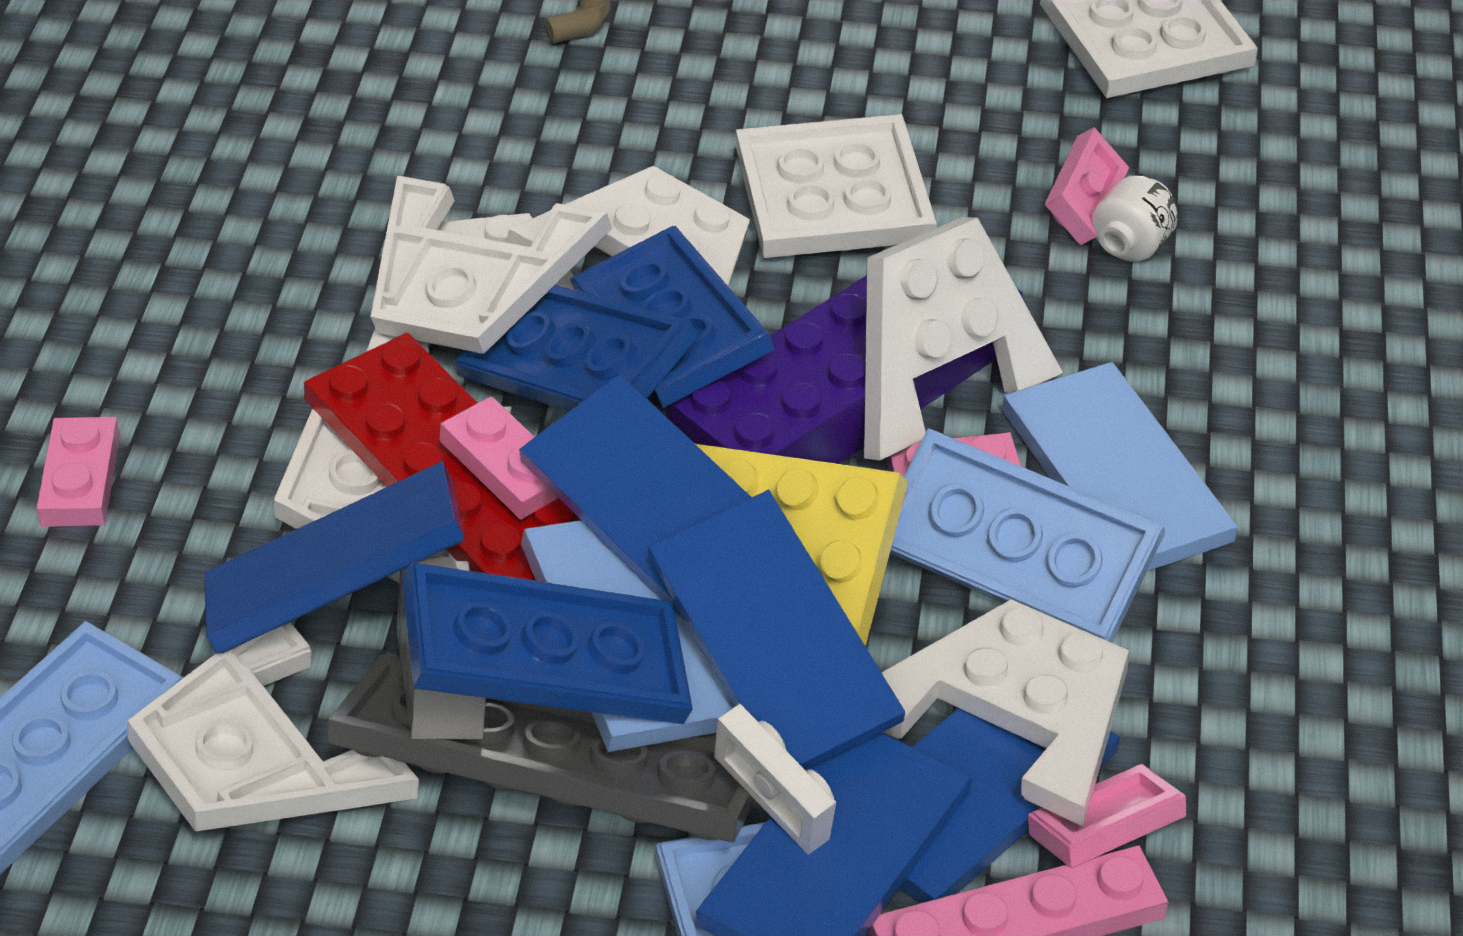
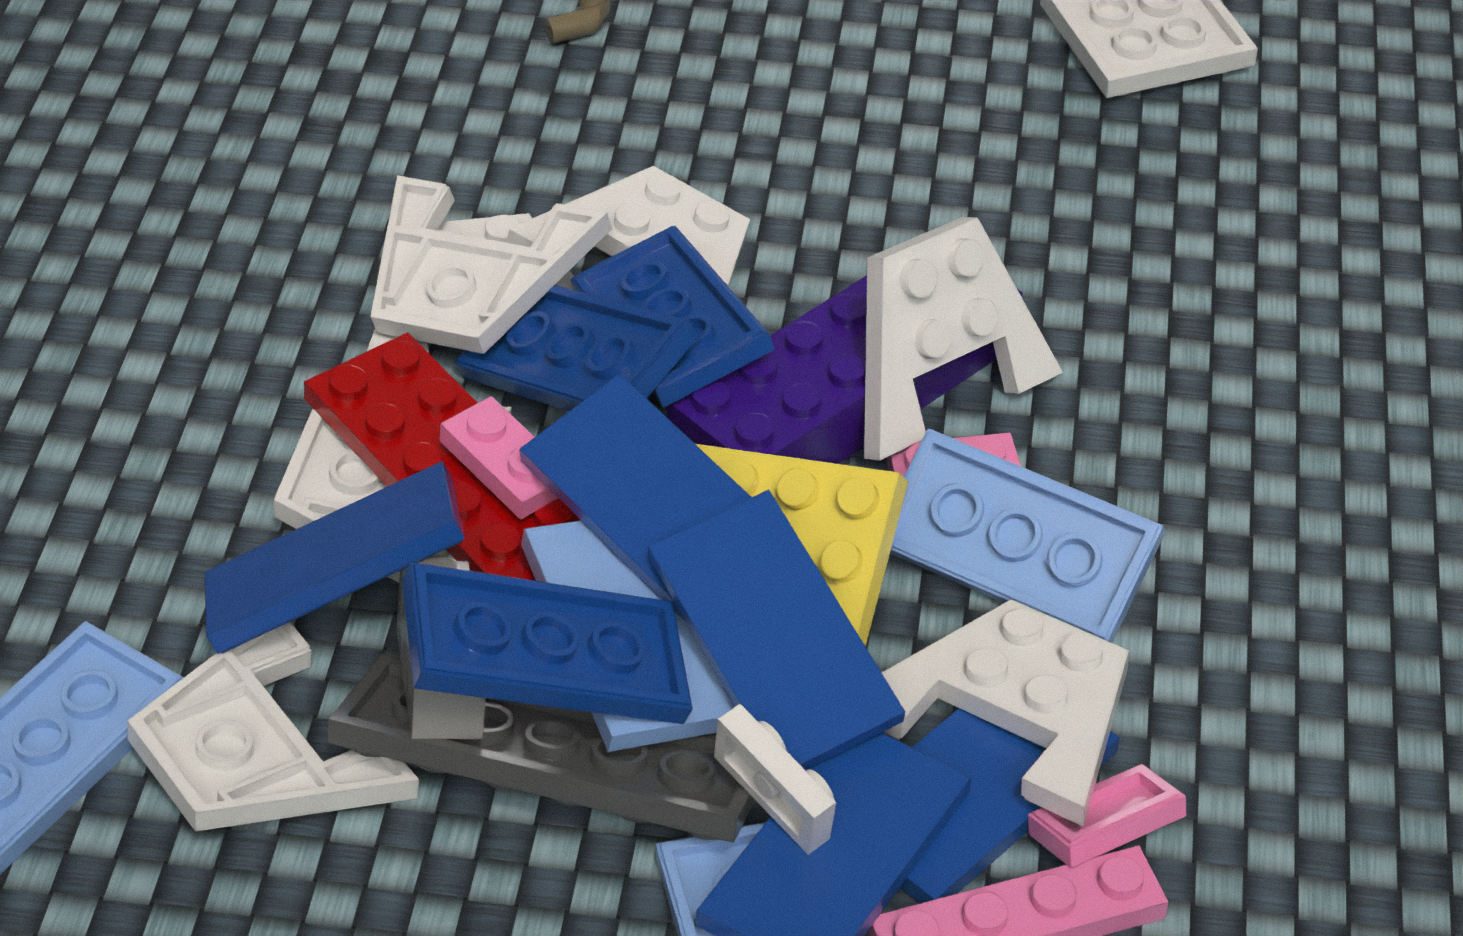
bright pink plate [36,417,120,527] -> none
white plate [736,114,937,258] -> none
light blue tile [1002,362,1238,571] -> none
bright pink plate [1045,127,1129,245] -> none
white head [1092,175,1179,262] -> none

